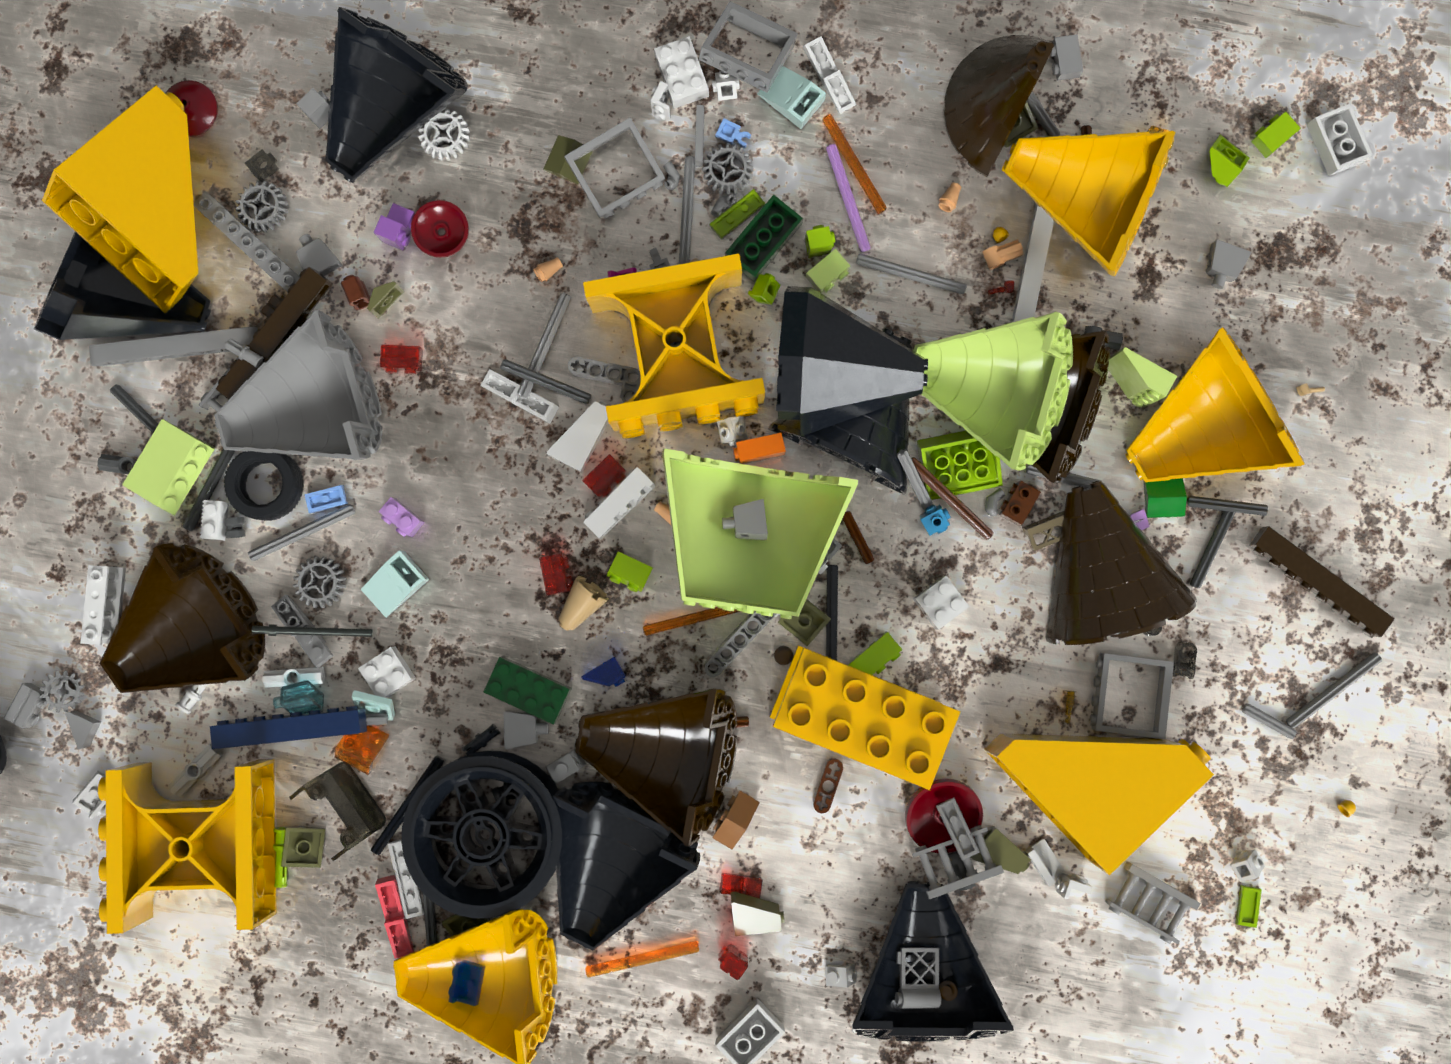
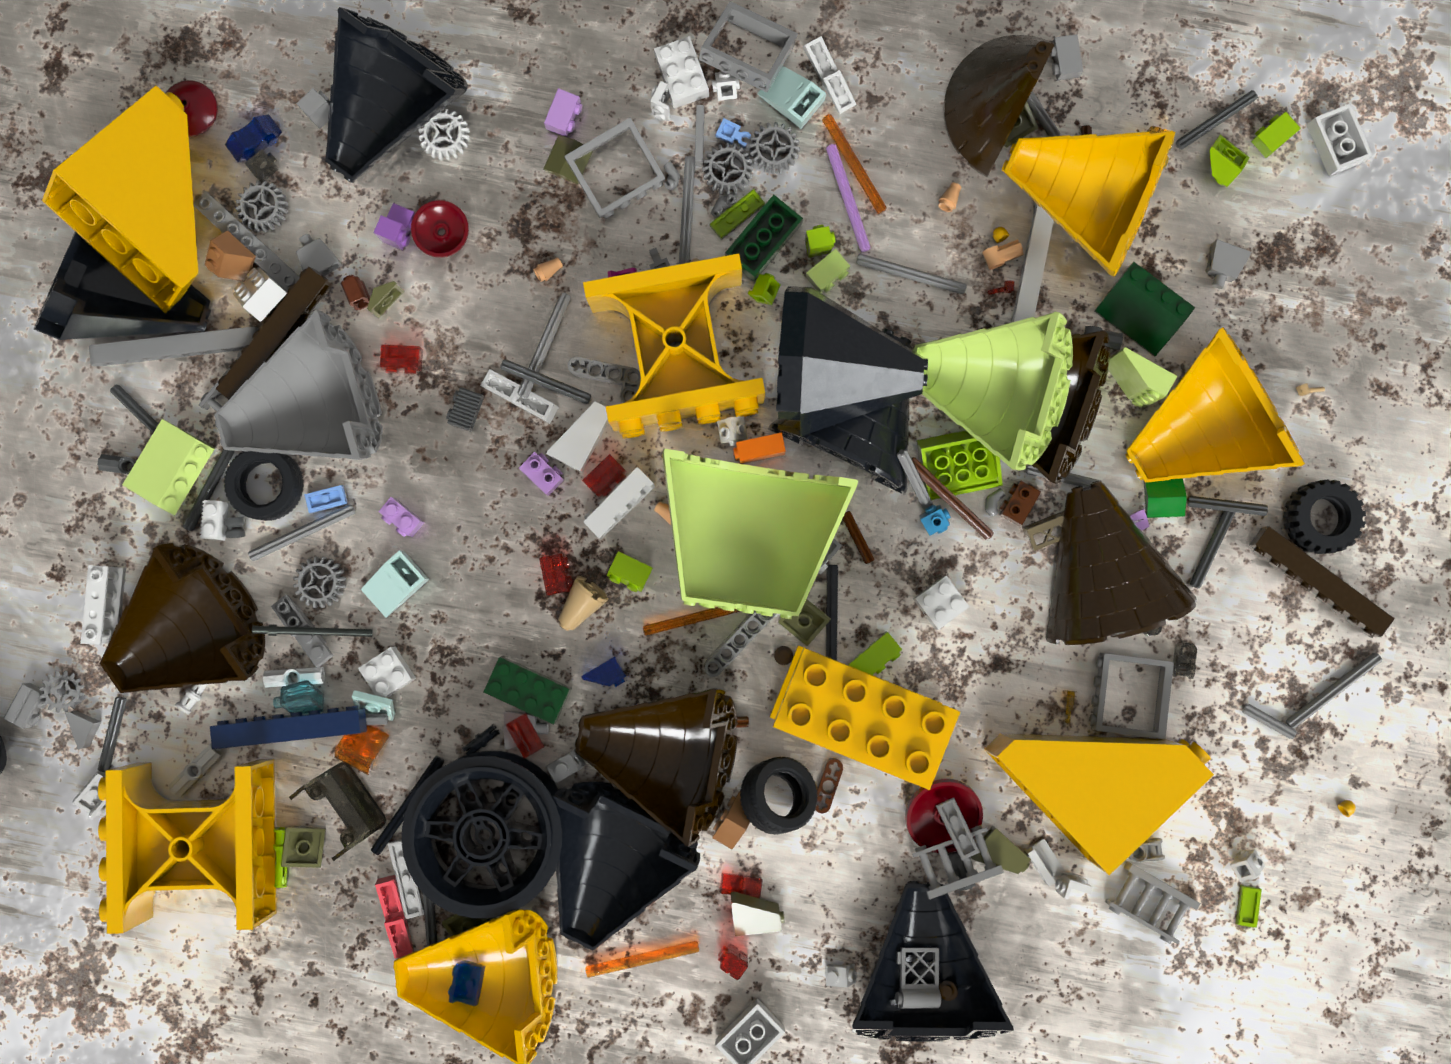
light grey axle [225,339,264,368] -> none
light grey torso [722,499,768,540] -> none
none -> dark grey axle [98,697,127,772]
none -> medium nougat slope [204,231,256,281]
none -> clear blue brick [225,114,282,162]
none -> white brick [233,266,287,322]
none -> dark grey brick [446,387,484,432]
none -> clear red slope [506,713,544,758]
none -> lavender brick [519,452,564,496]
none -> lavender brick [544,88,582,137]
none -> black tyre [740,756,818,835]
none -> light grey gear [749,122,800,174]
none -> dark green slope [1094,262,1195,357]
none -> light grey piece [1128,838,1165,862]
none -> dark grey axle [1176,90,1258,149]
none -> black tyre [1283,479,1366,554]

